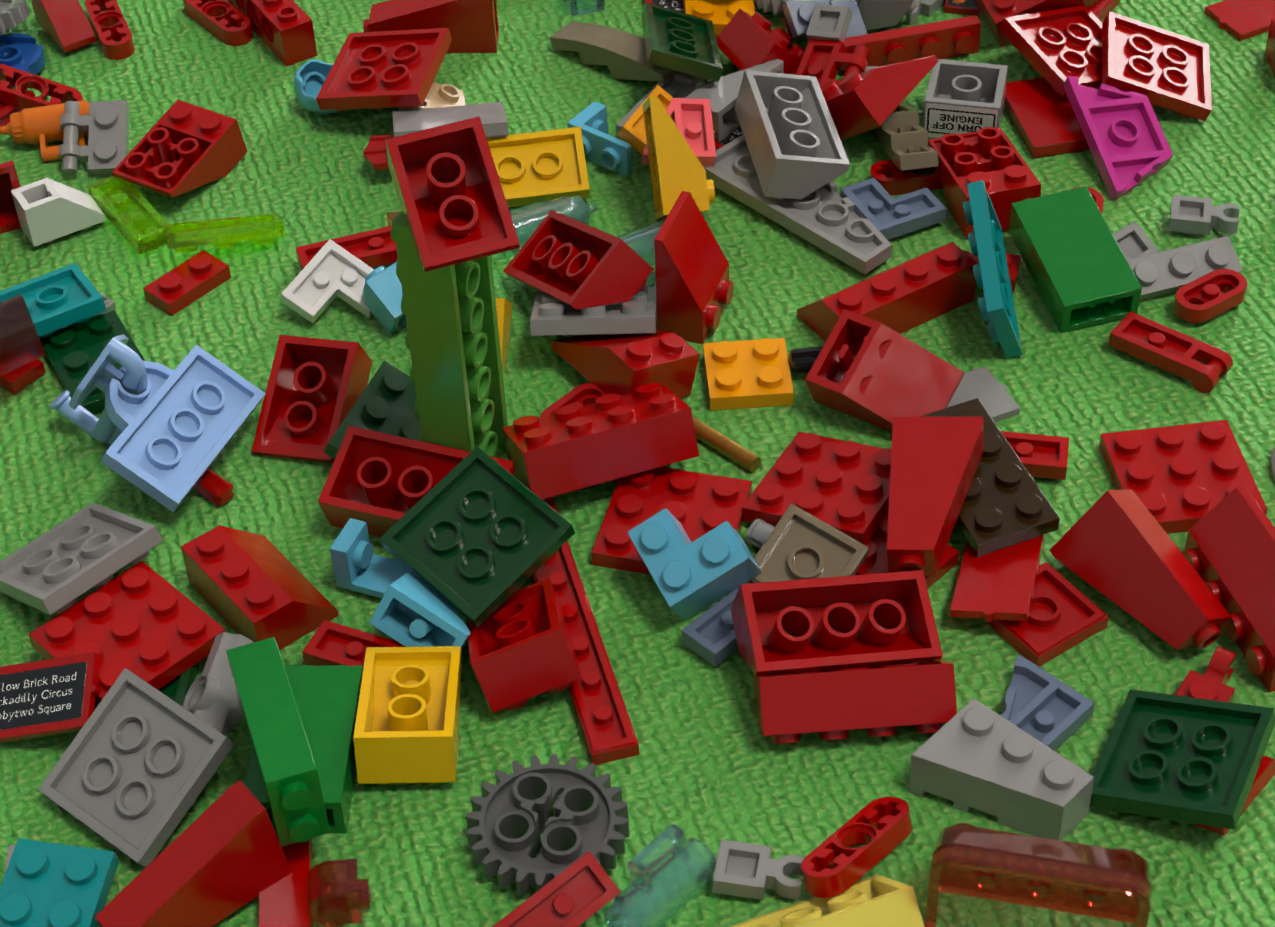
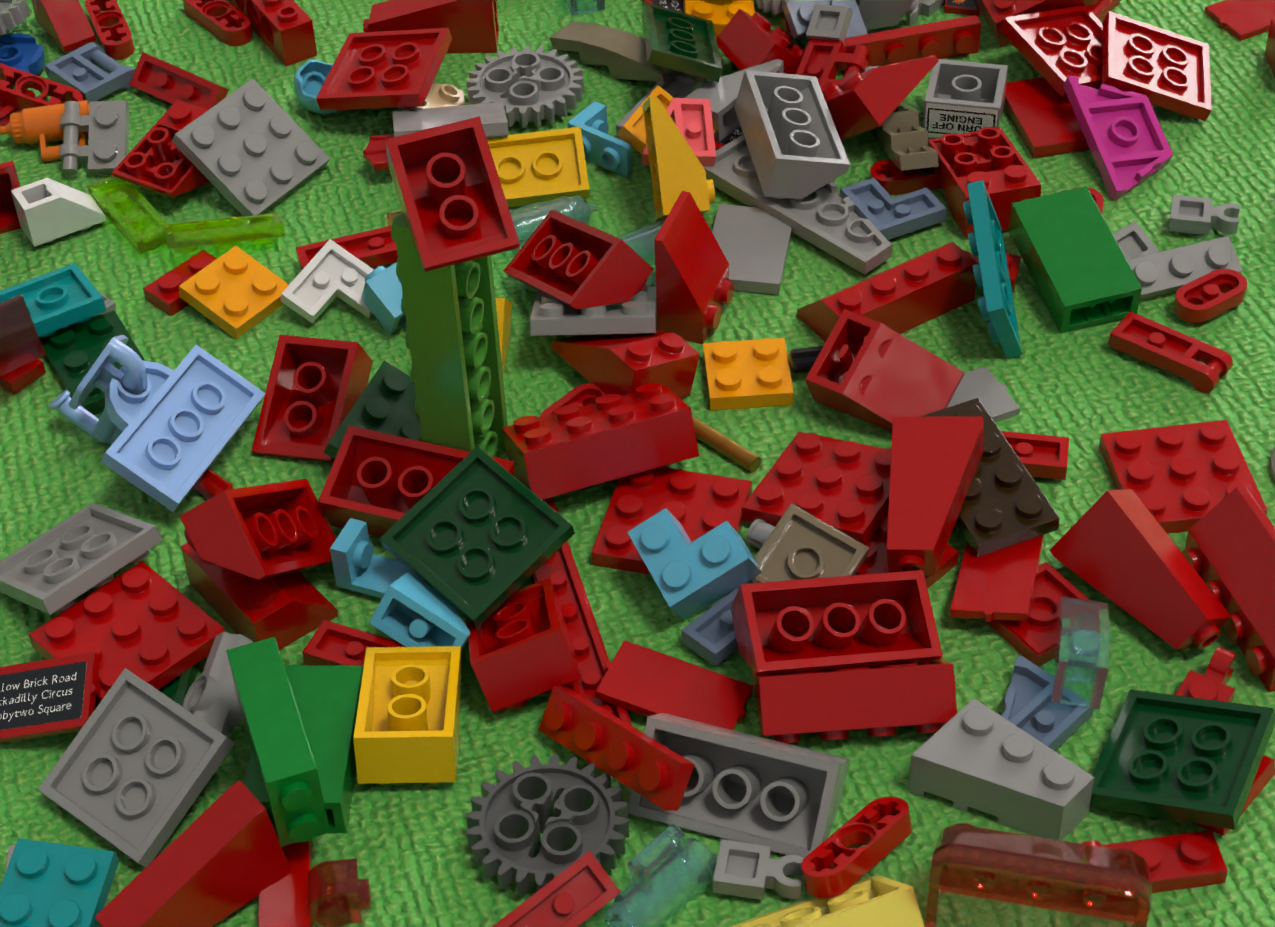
none -> sand blue plate [44,42,135,103]
none -> red plate [129,52,229,110]
none -> light grey plate [171,78,330,224]
none -> light orange plate [179,246,289,339]
none -> red slope [179,479,336,580]
none -> light grey gear [467,46,584,128]
none -> red plate [538,685,695,811]
none -> red piece [595,640,754,730]
none -> light grey slope [628,713,850,858]
none -> light grey tile [712,204,793,295]
none -> clear light blue slope [1051,596,1111,709]
none -> red plate [1073,830,1228,901]

